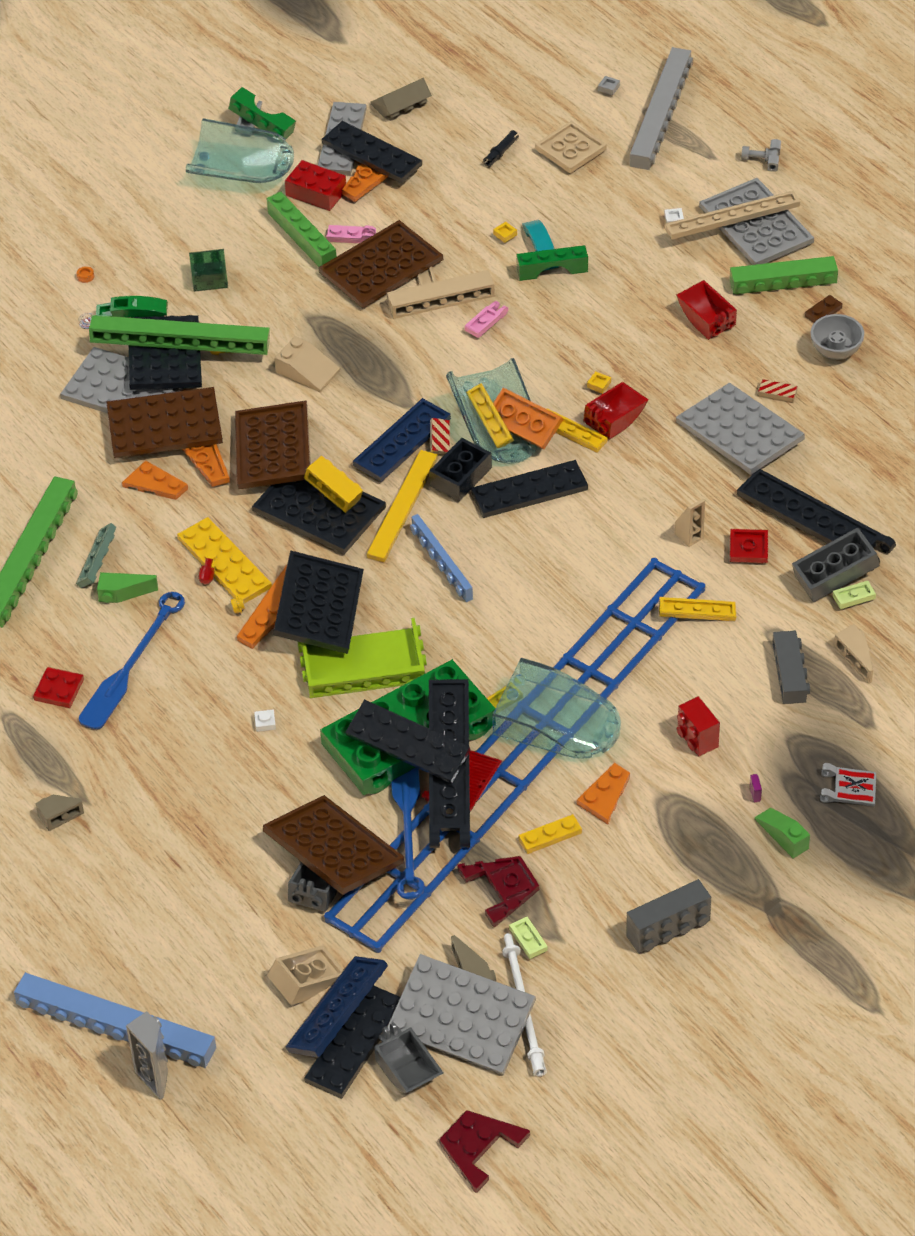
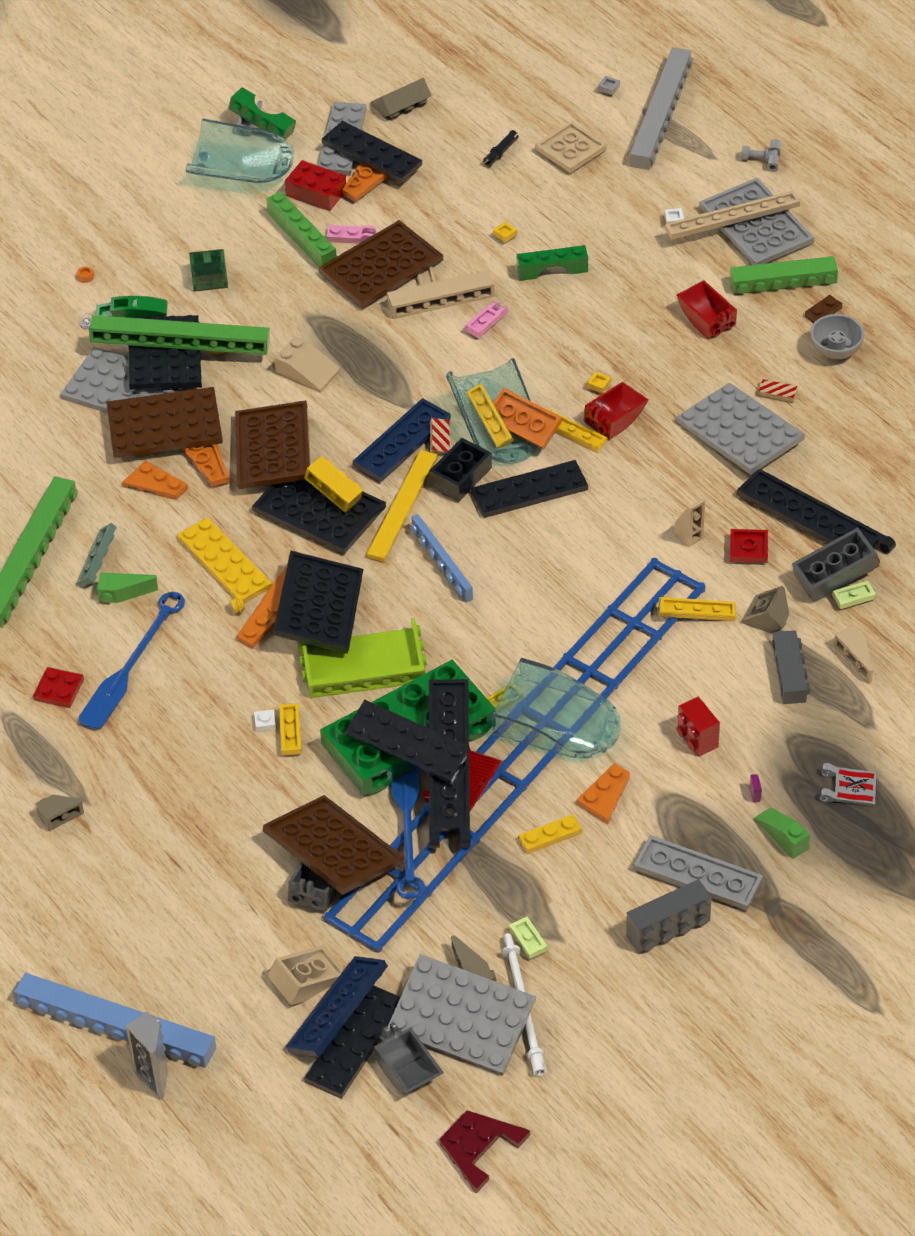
red cylinder [198,558,215,584] -> none
dark red wing [457,856,539,928] -> none
teal slope [522,220,559,271] -> none
none -> yellow plate [279,703,302,756]
none -> light grey plate [634,835,763,911]
none -> dark tan slope [741,586,789,632]

